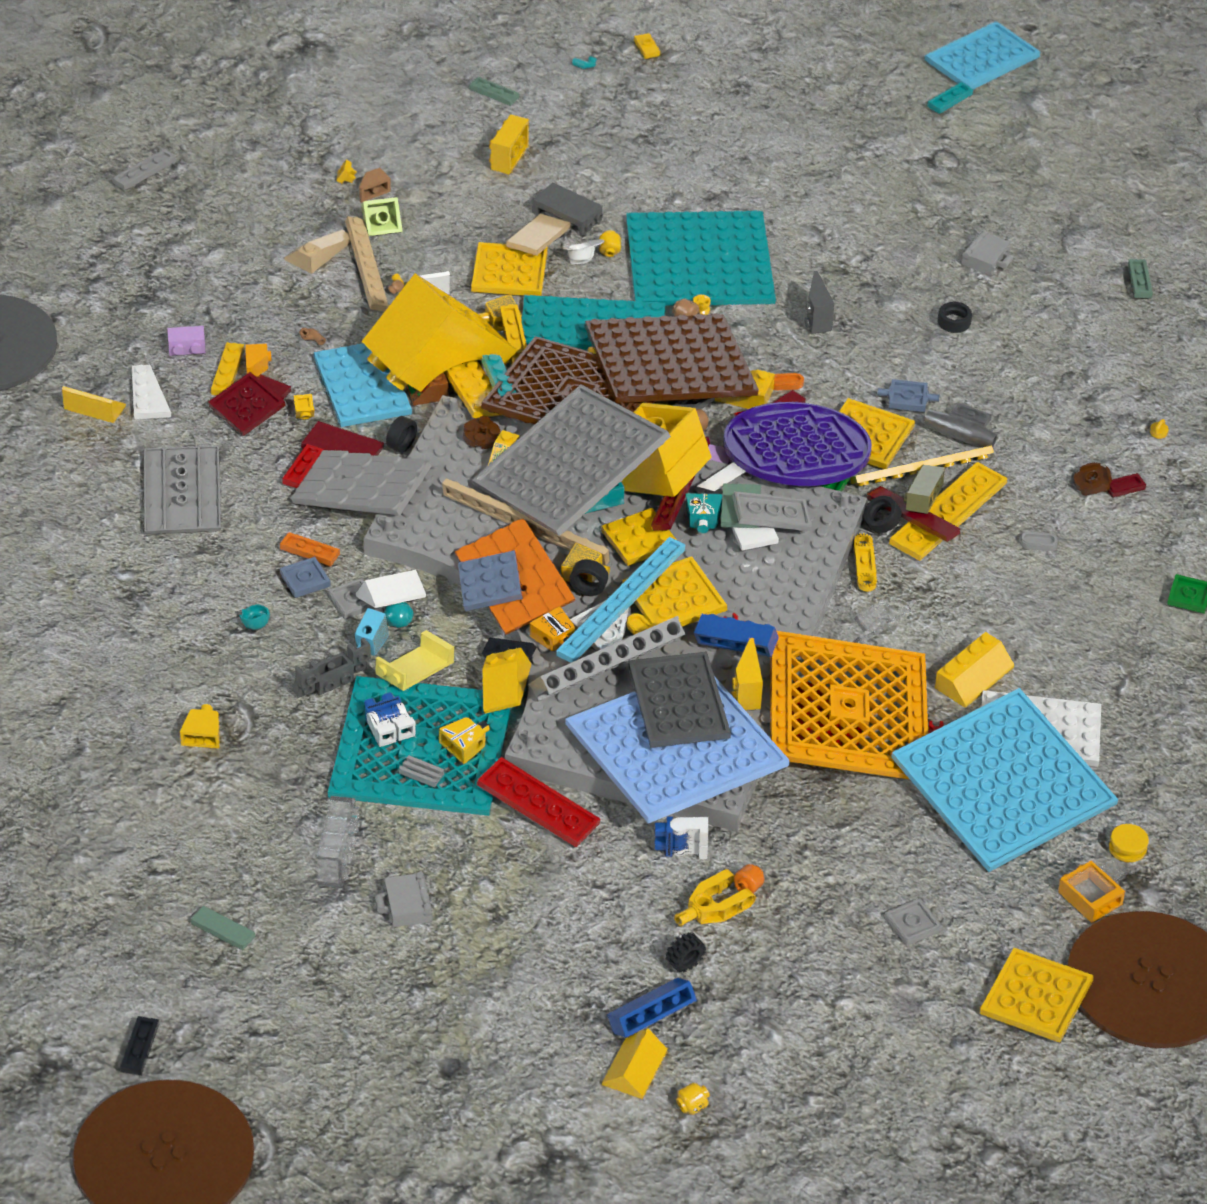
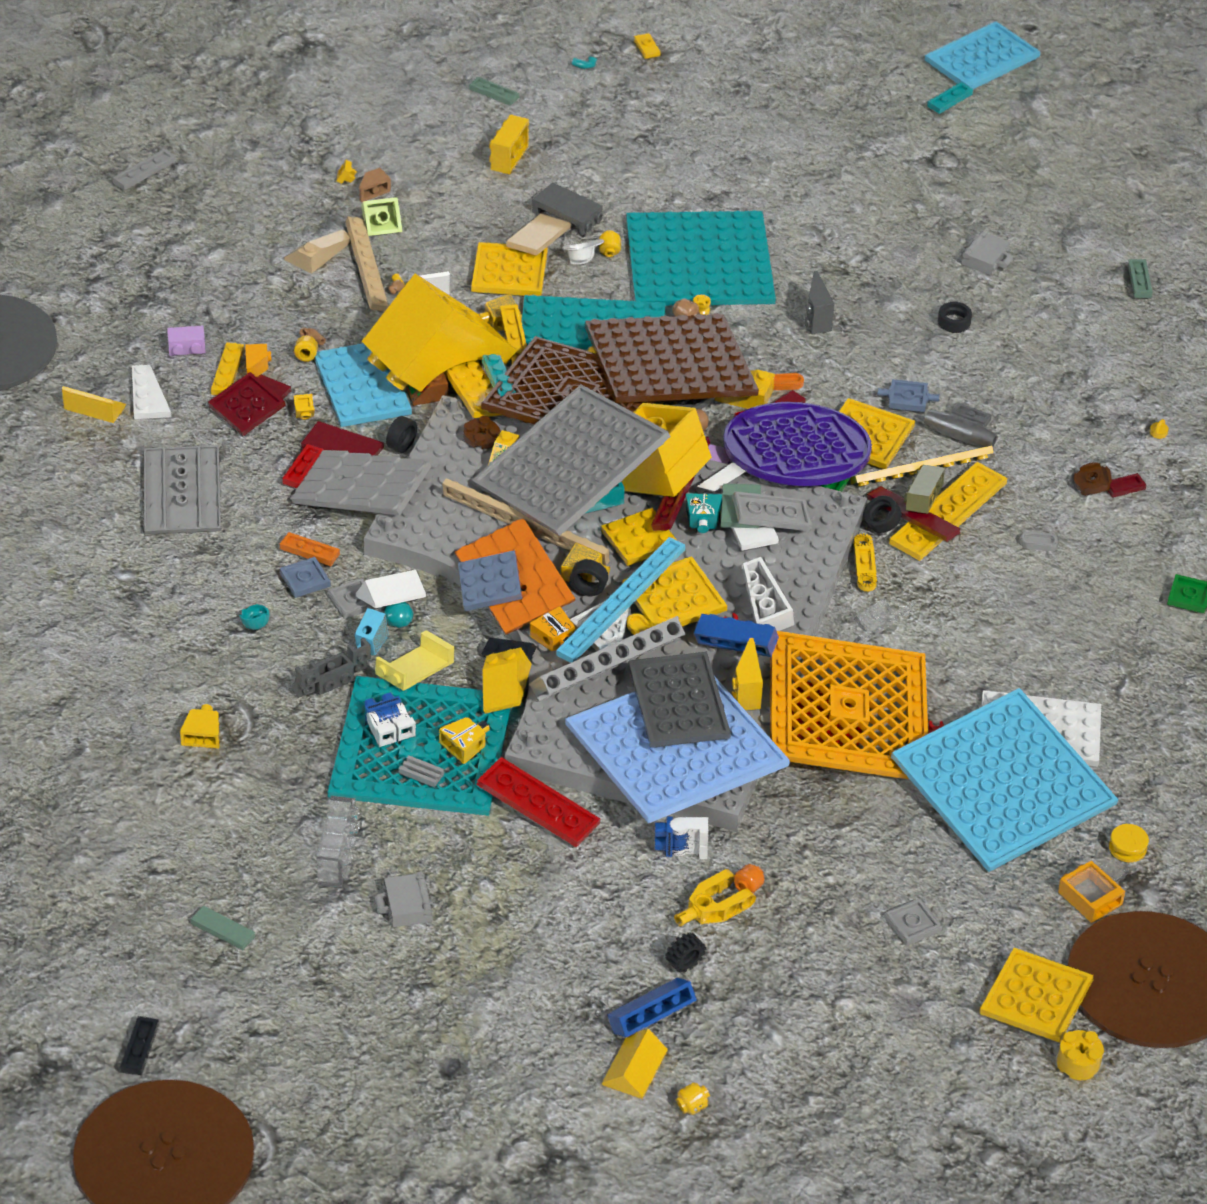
yellow slope [935,632,1014,708] -> none
none -> yellow head [294,335,318,362]
none -> white wedge [743,557,794,631]
none -> yellow brick [1057,1030,1104,1080]

